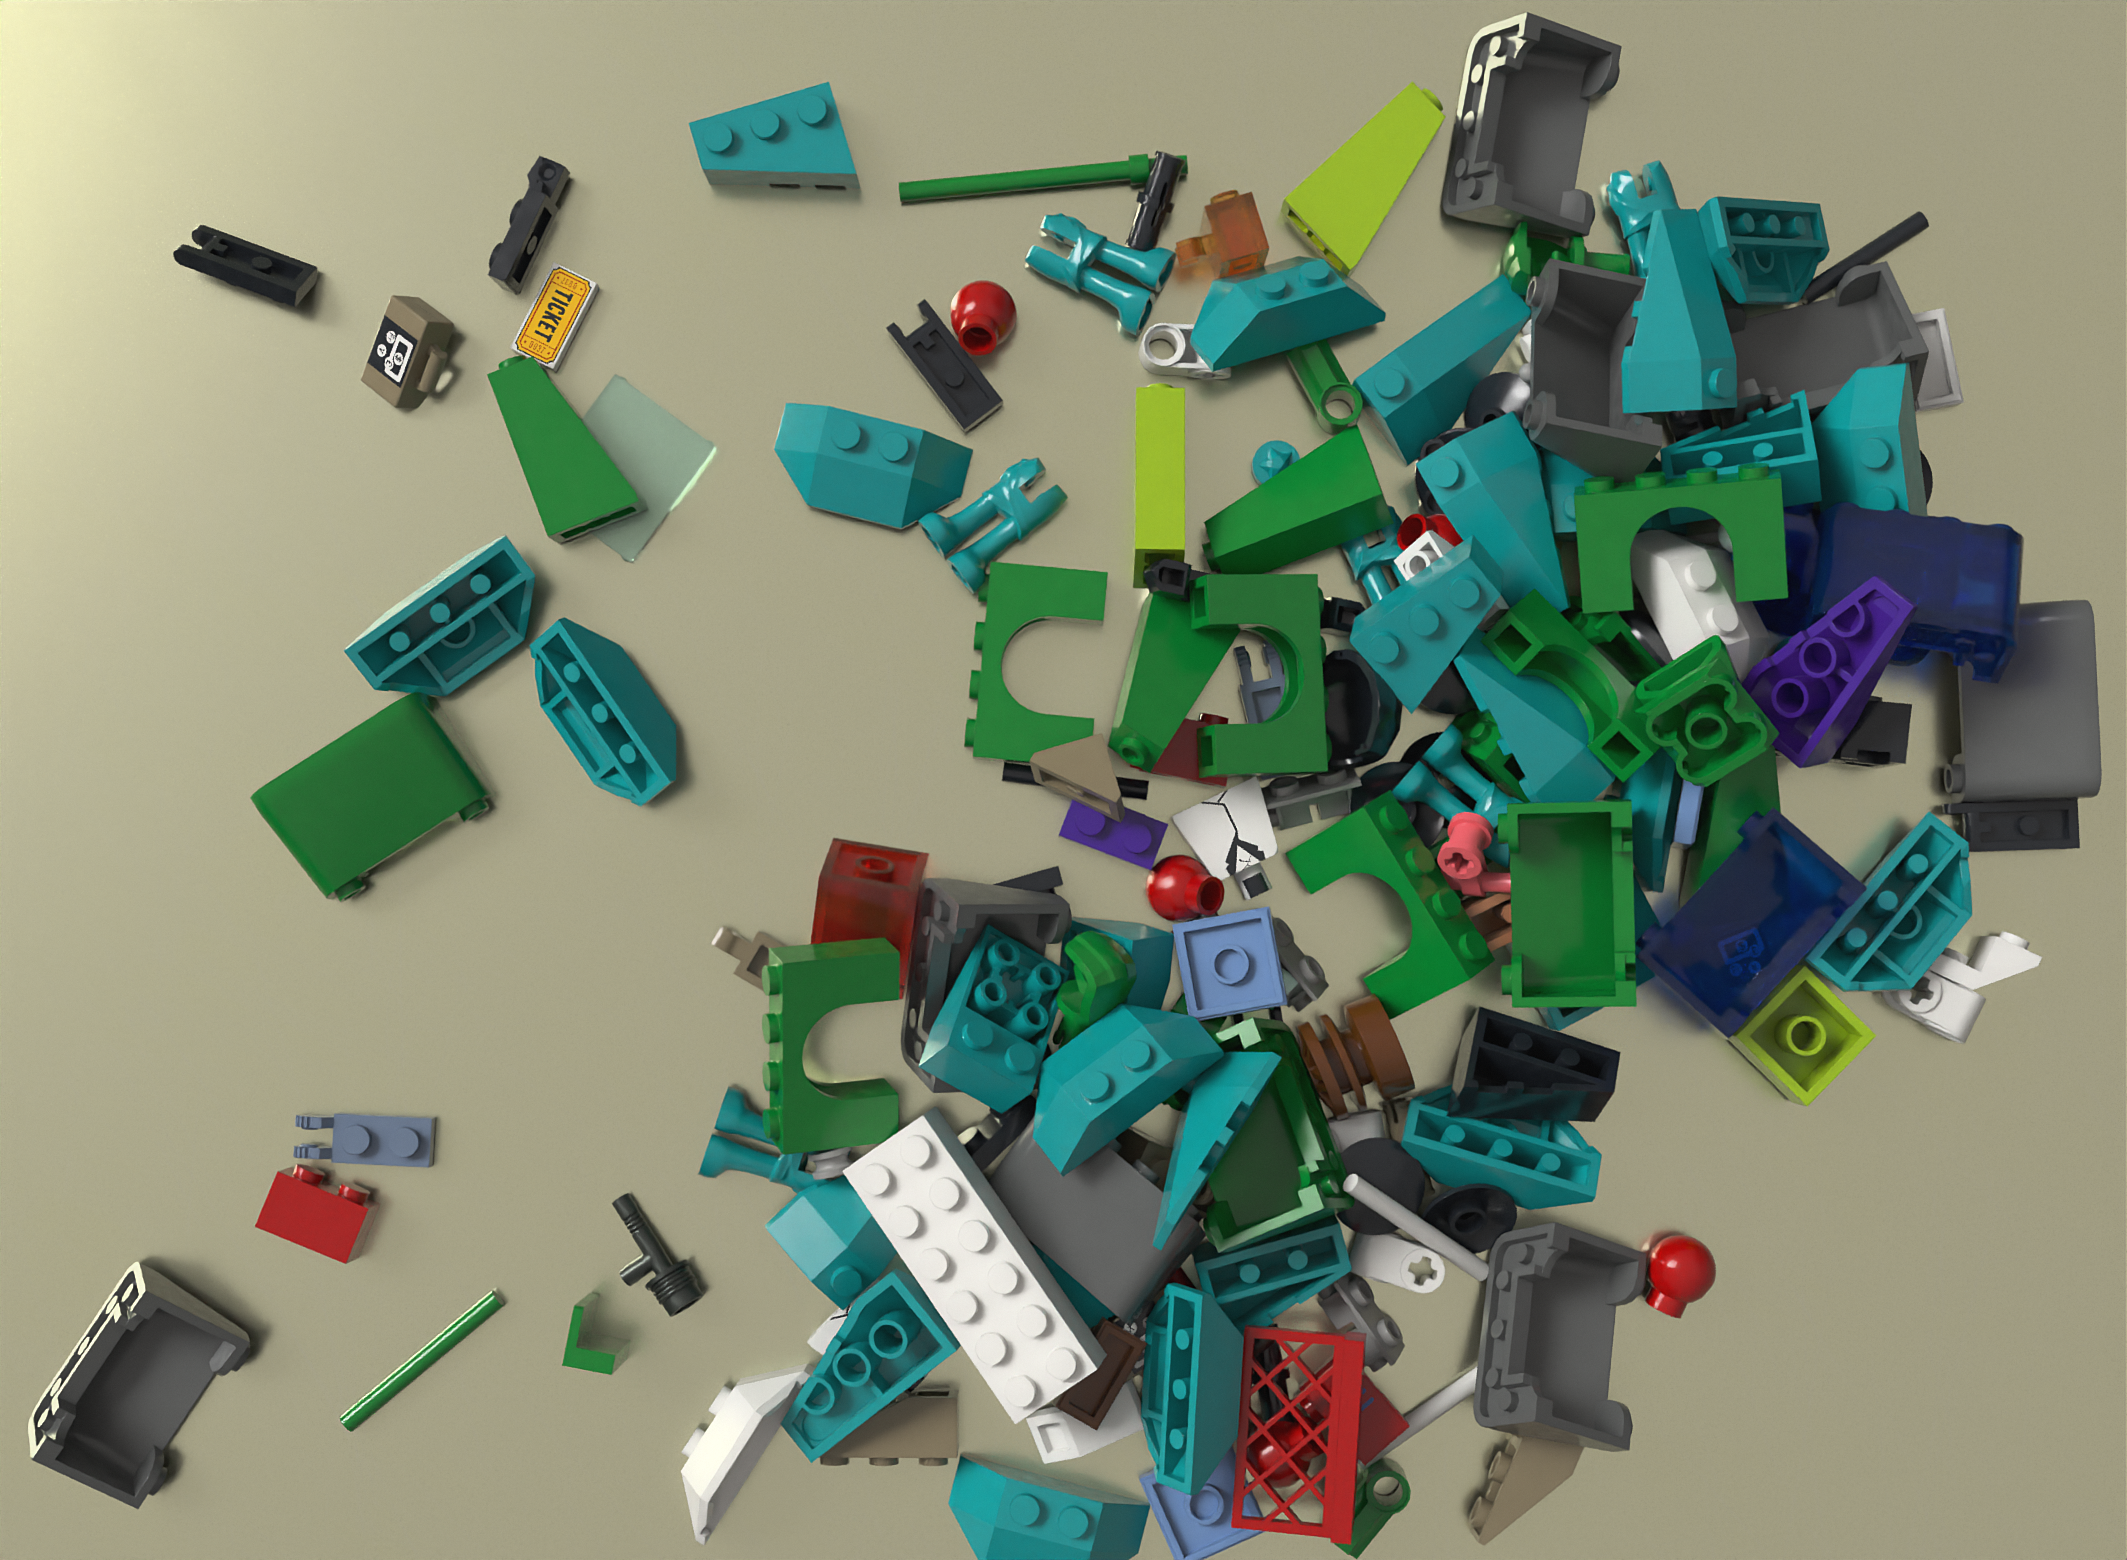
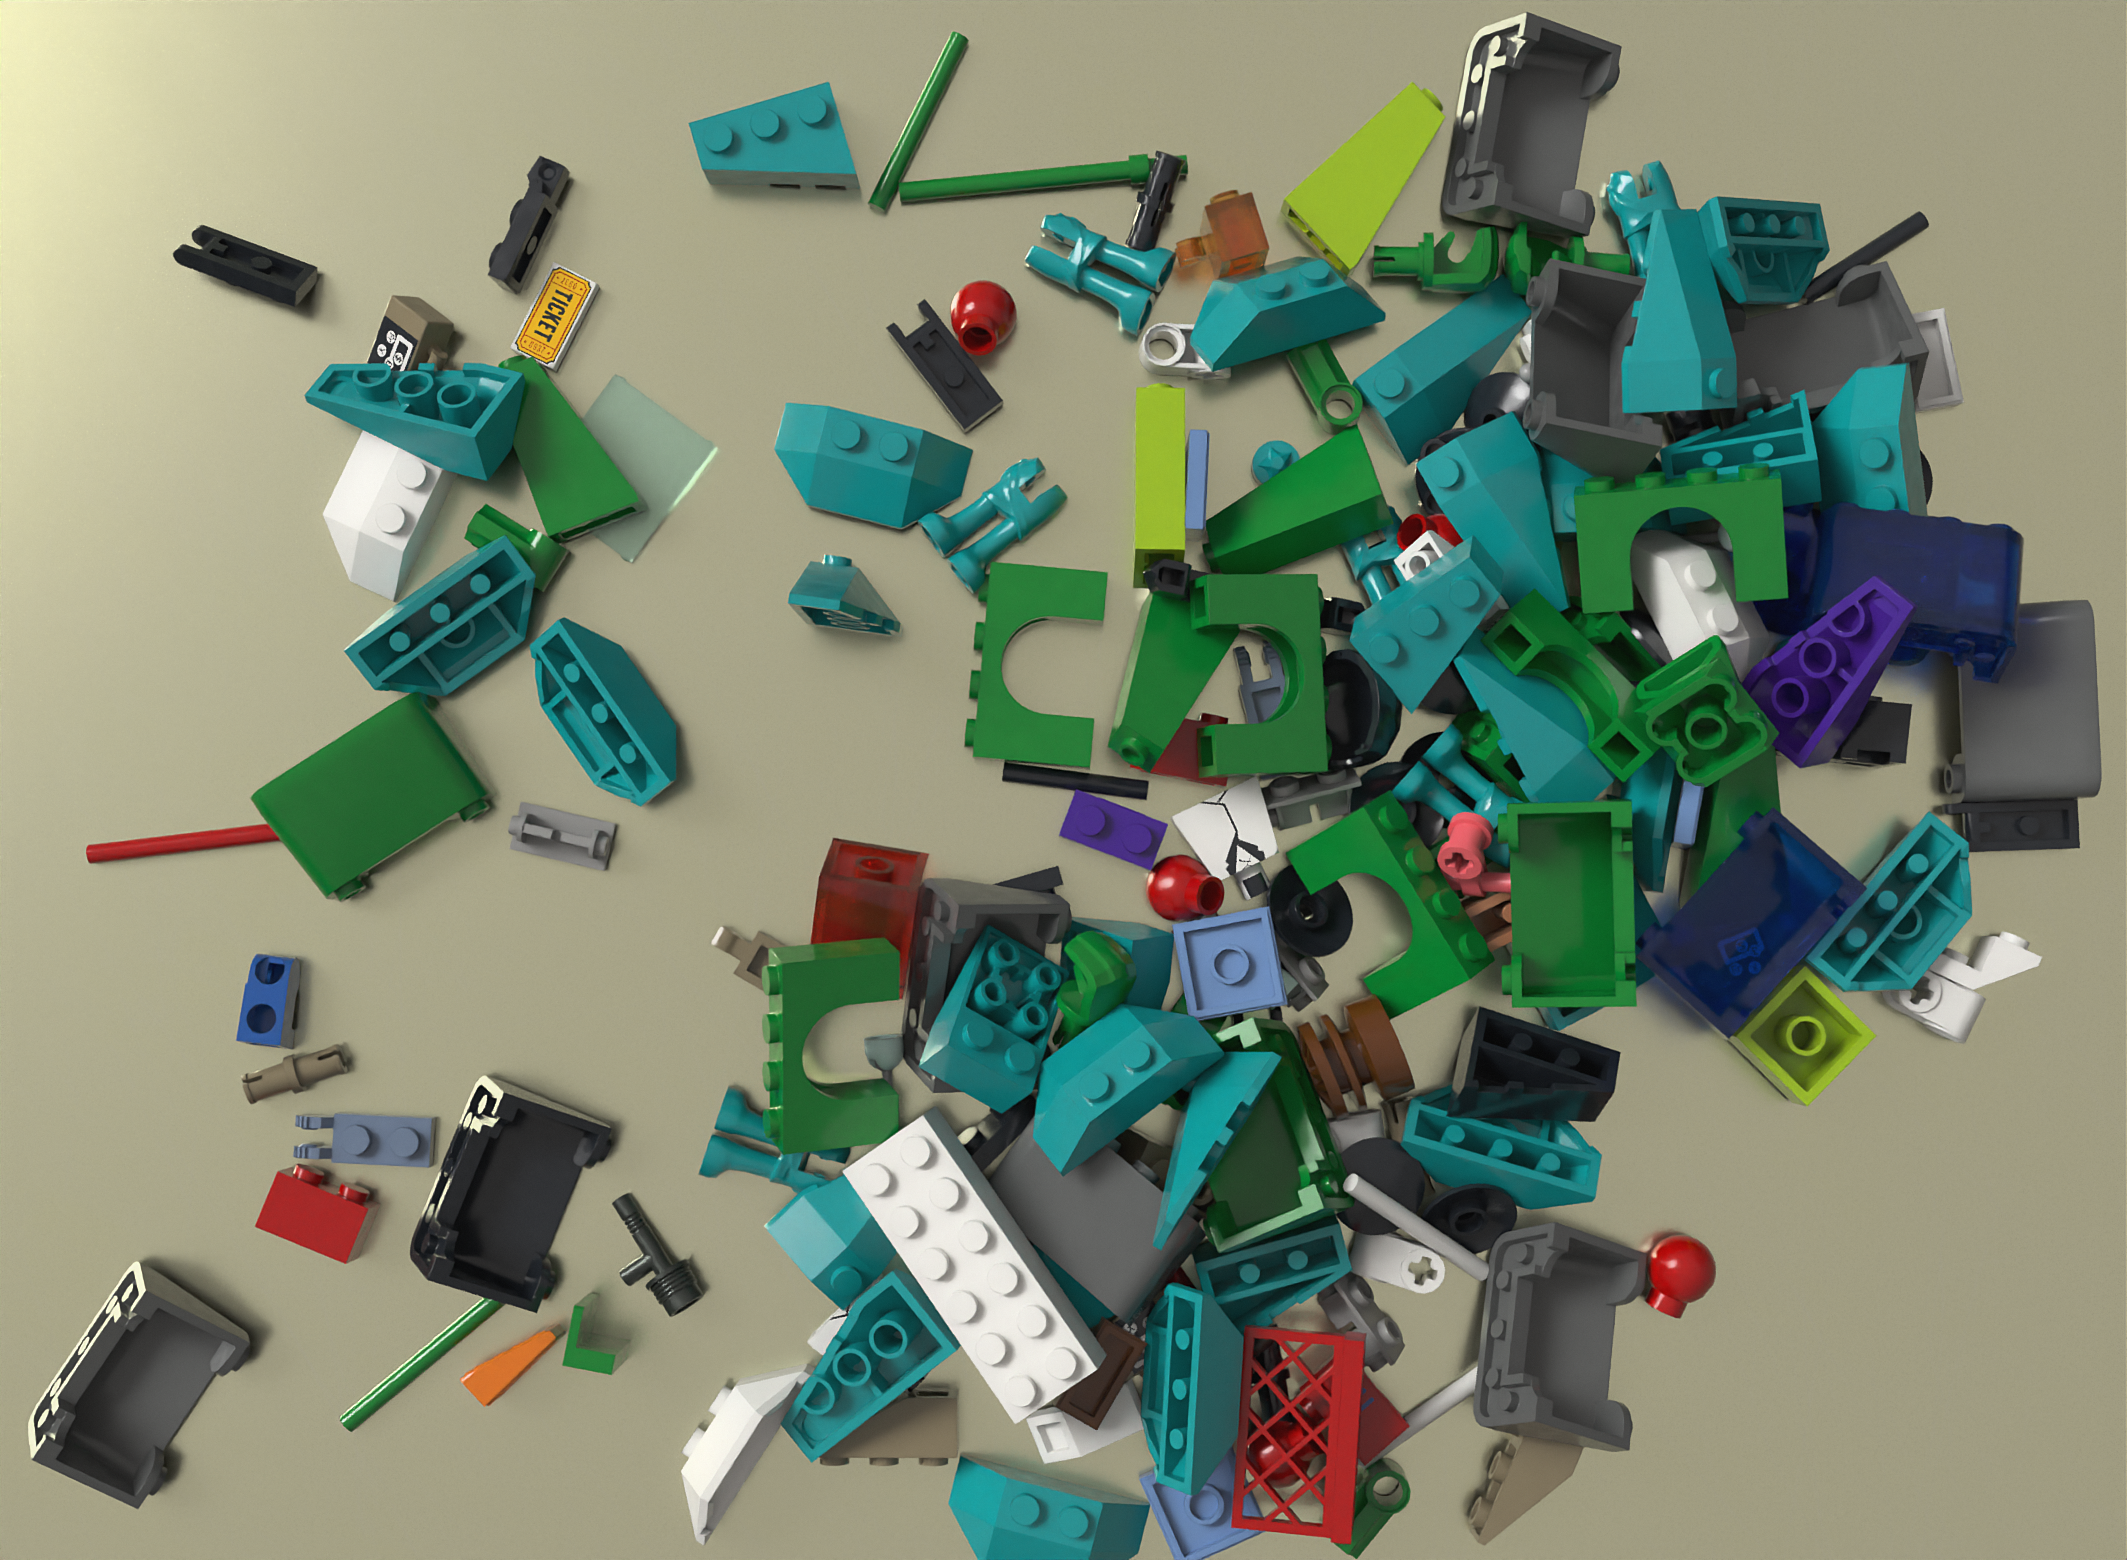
light grey bush [807,1147,856,1180] -> none
dark tan slope [1029,733,1125,823] -> none
none -> red bar [86,823,281,864]
none -> blue leg [236,953,300,1050]
none -> dark tan pin [241,1044,348,1105]
none -> teal wedge [304,363,525,481]
none -> white wedge [323,430,458,602]
none -> black windscreen [410,1076,612,1313]
none -> orange slope [460,1324,565,1407]
none -> green piece [464,503,569,592]
none -> light grey hinge [508,802,616,871]
none -> teal wedge [788,555,903,637]
none -> light aqua hinge [864,1034,904,1088]
none -> green bar [868,31,969,212]
none -> medium blue tile [1185,429,1210,542]
none -> black dish [1267,865,1353,957]
none -> green piece [1373,226,1499,293]

